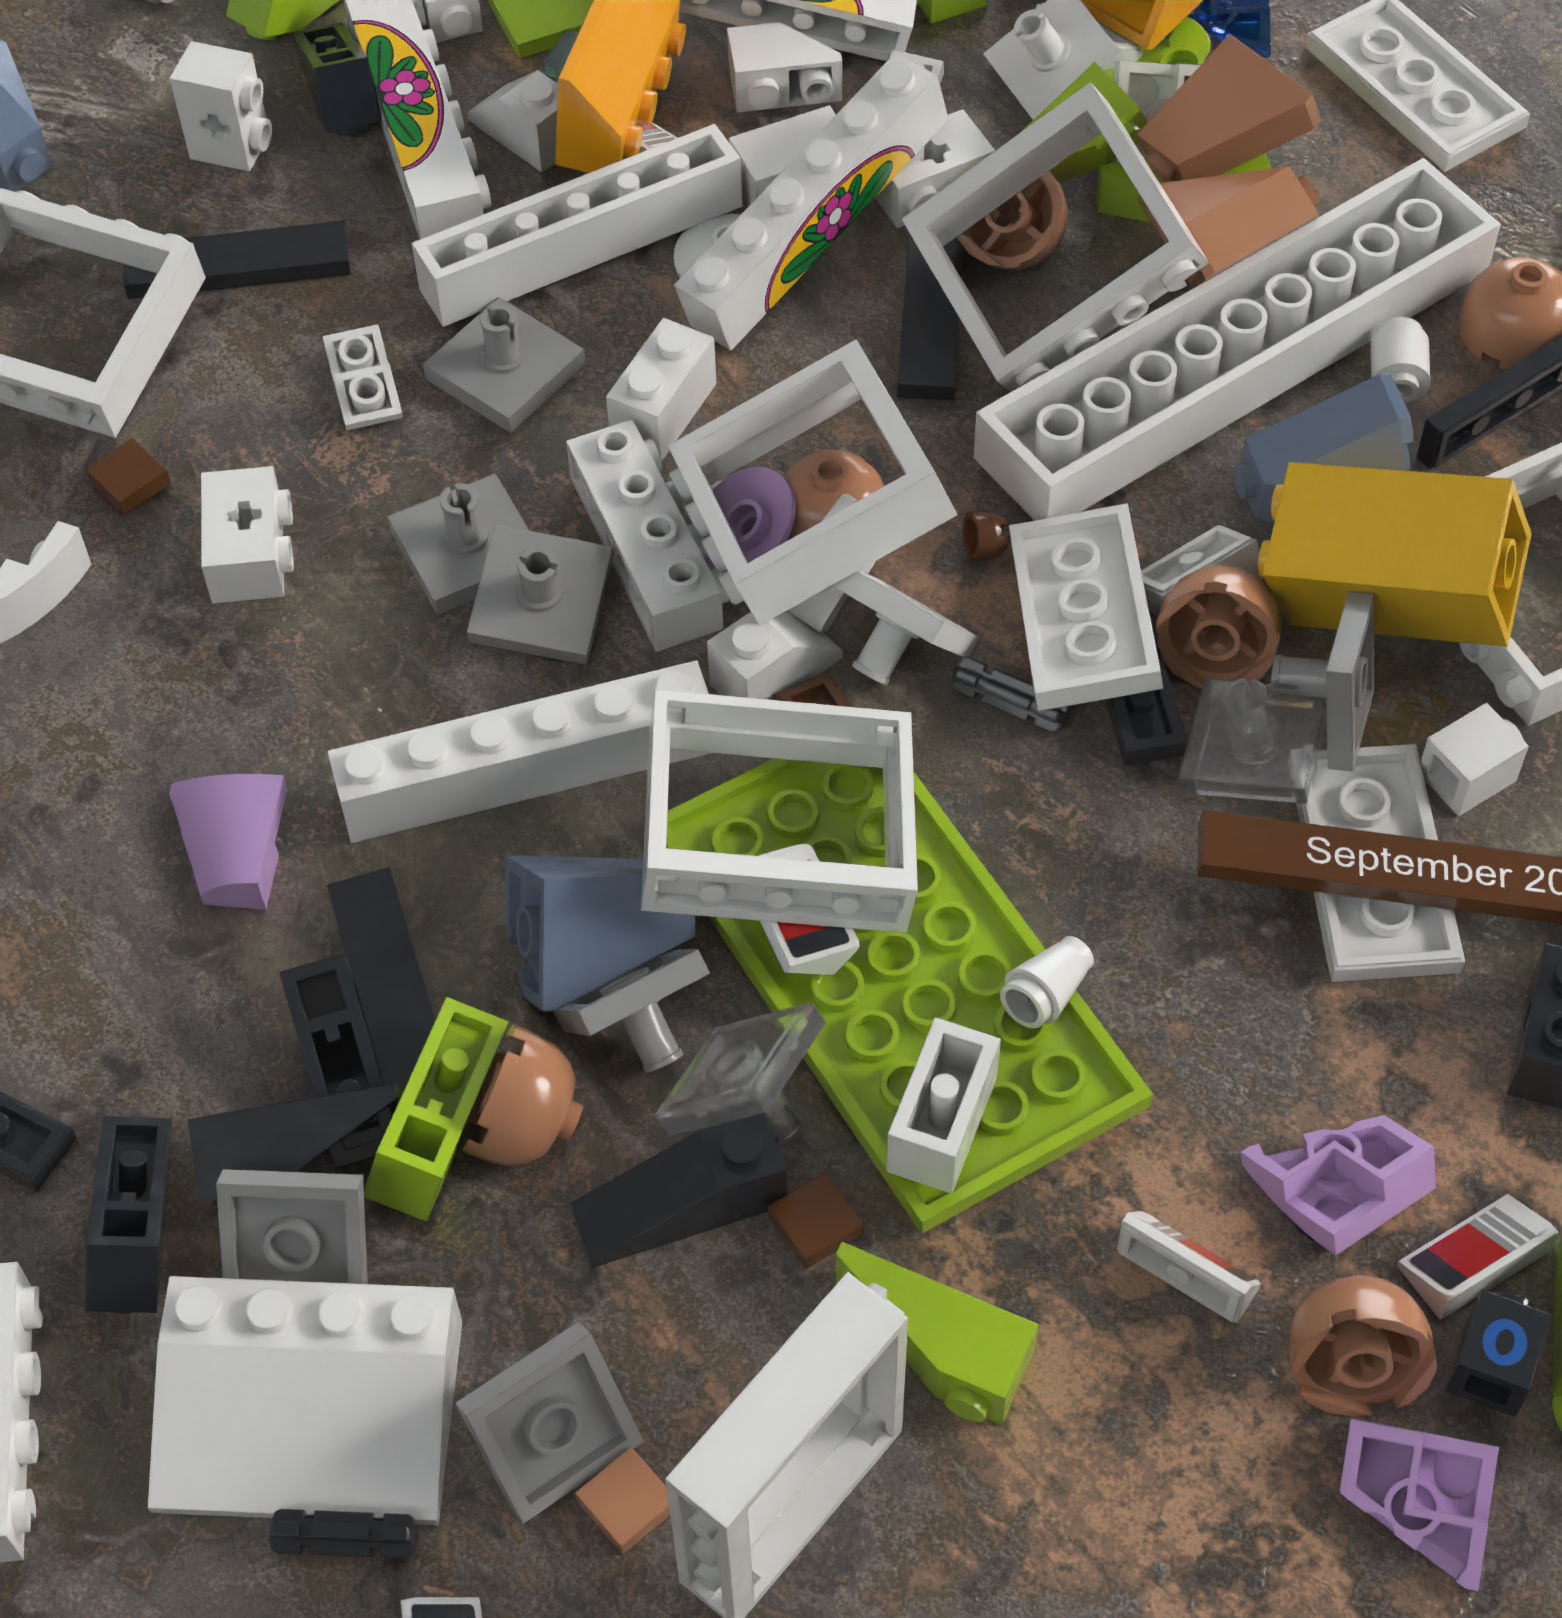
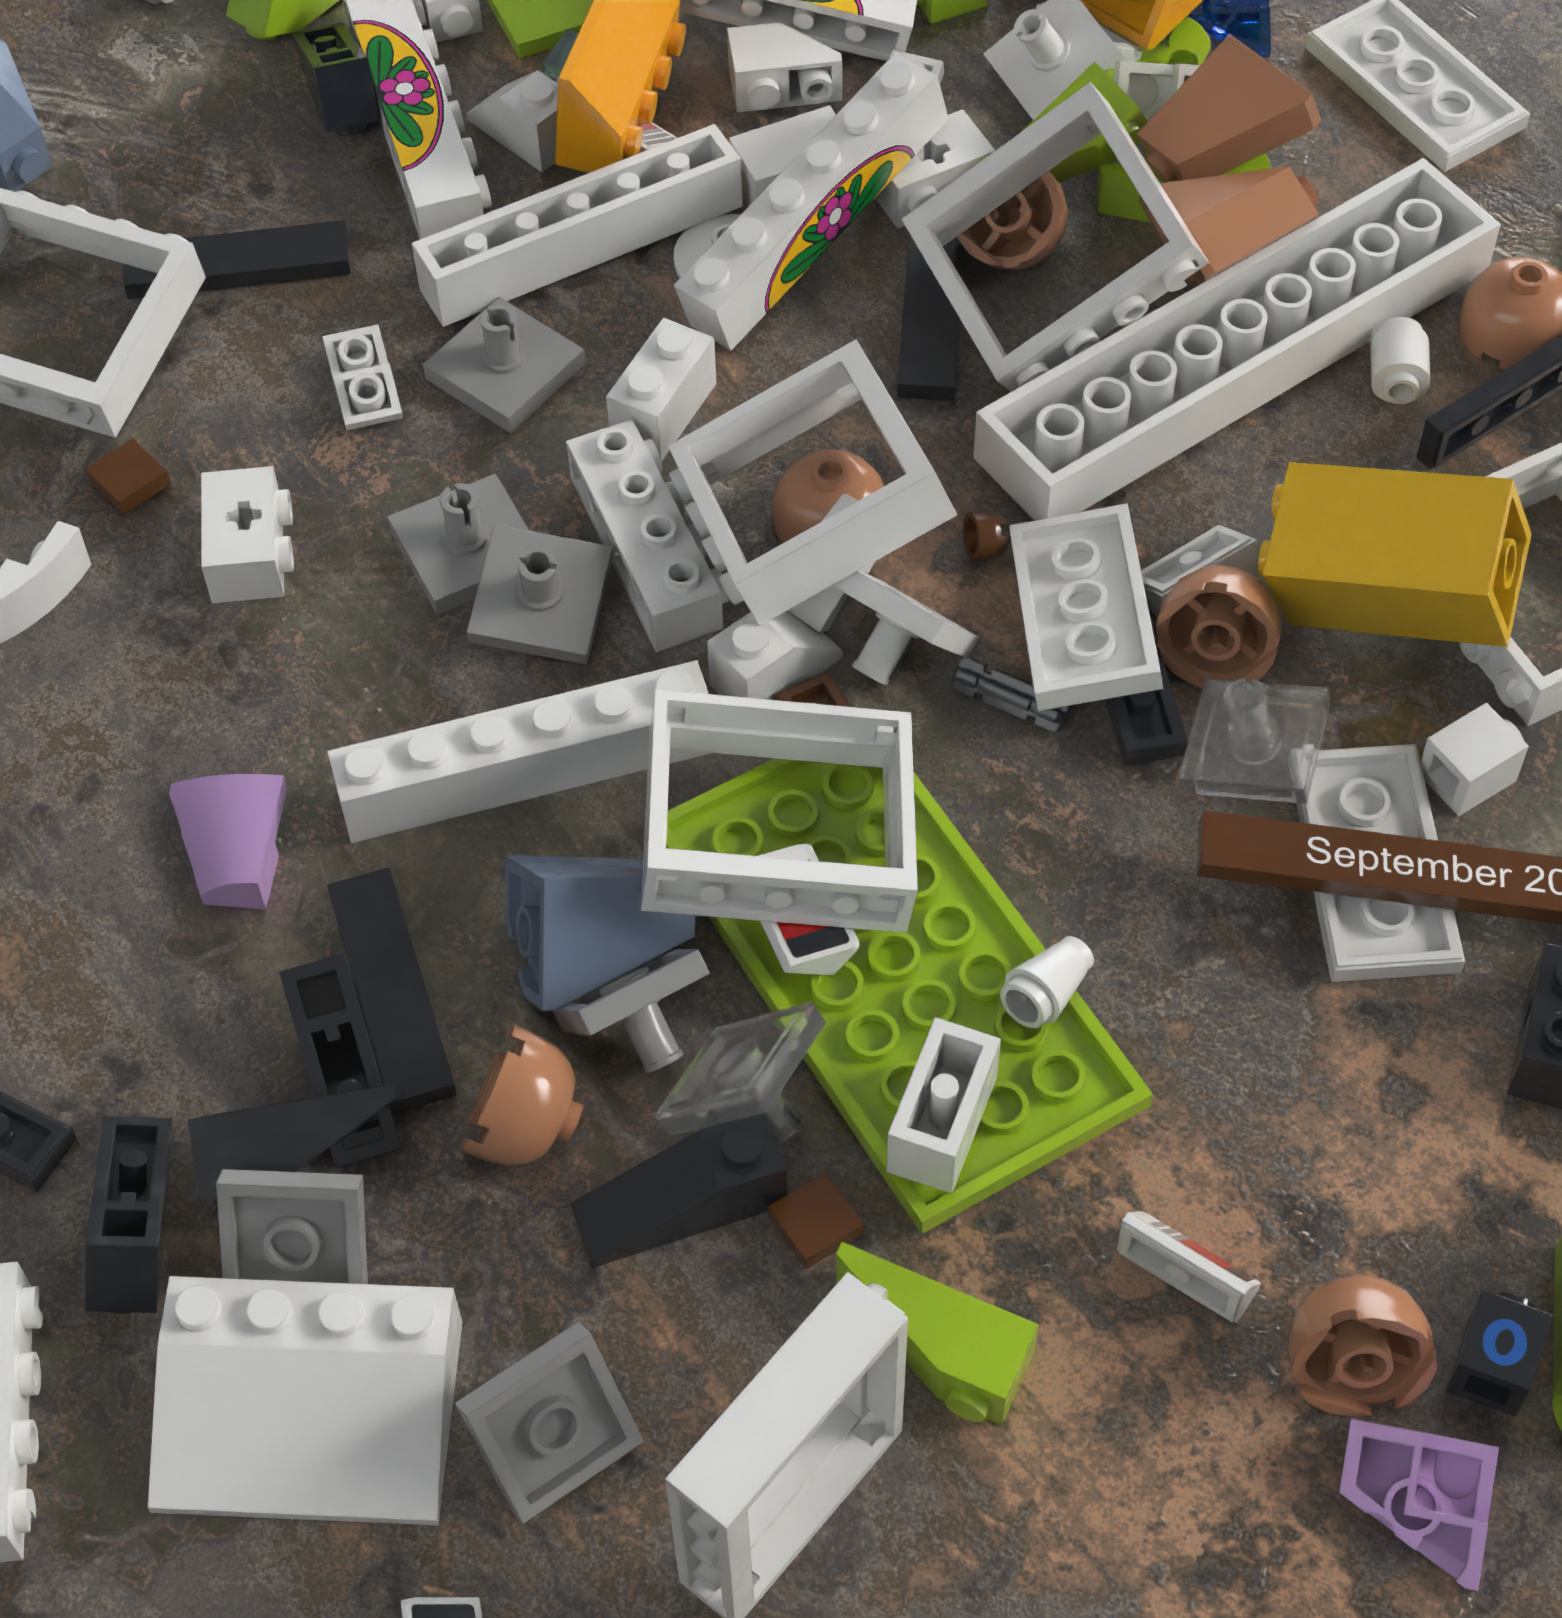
white brick [170,41,272,172] -> none
black axle [269,1509,416,1559] -> none
lime slope [364,997,509,1222] -> none
nougat tile [575,1447,670,1555] -> none
lavender dish [703,467,796,574] -> none
sand blue slope [1234,372,1414,523] -> none
lavender slope [1240,1115,1436,1256] -> none
light grey tile [1271,591,1374,772] -> none
slope [1397,1194,1559,1320] -> none

